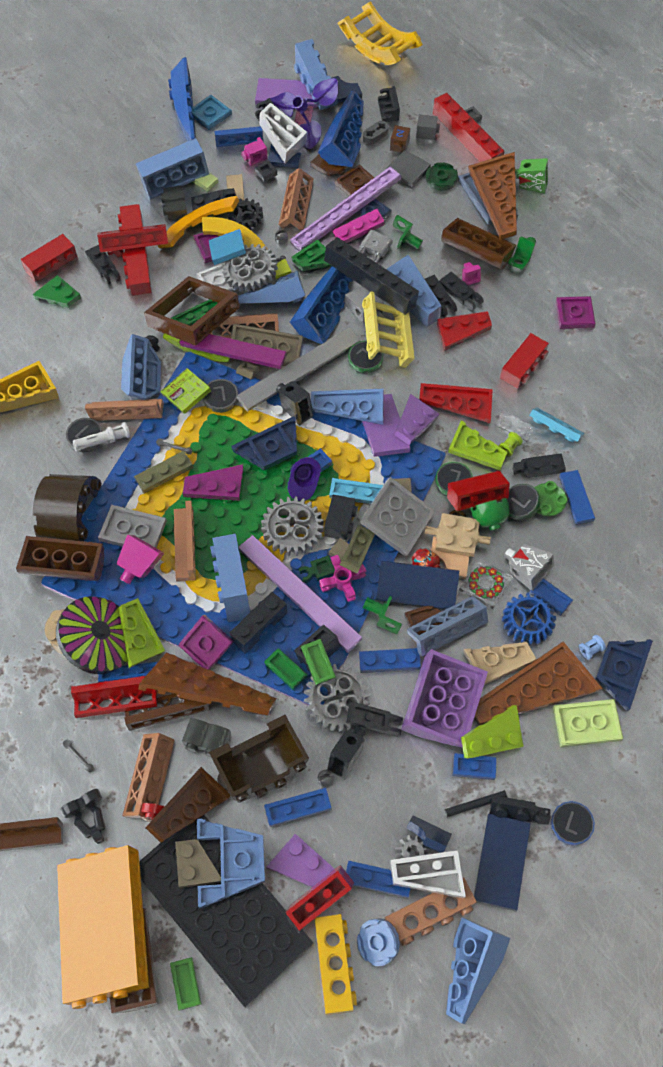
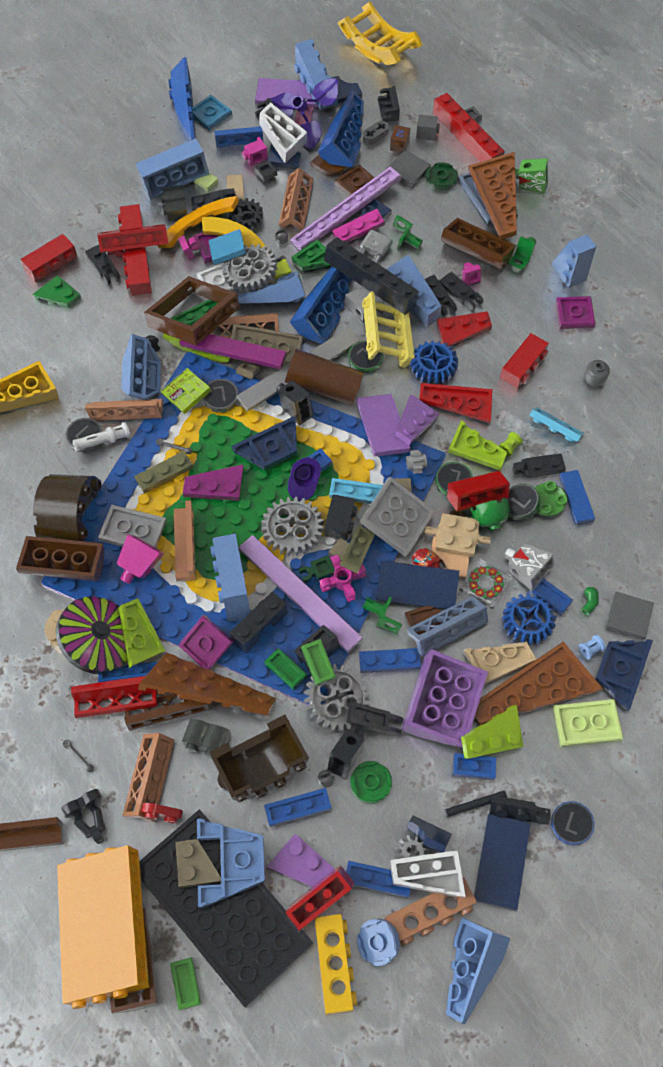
reddish brown wing [145,767,231,843] -> none
medium blue wing [311,389,384,425] -> none
none -> dark pink tile [178,236,200,260]
none -> reddish brown brick [284,348,364,405]
none -> green tile [350,761,392,804]
none -> light grey gear [406,450,427,474]
none -> blue gear [410,339,458,384]
none -> medium blue wedge [551,234,597,288]
none -> green arm [581,587,599,616]
none -> dark grey head [584,360,610,387]
none -> dark grey tile [606,591,654,640]

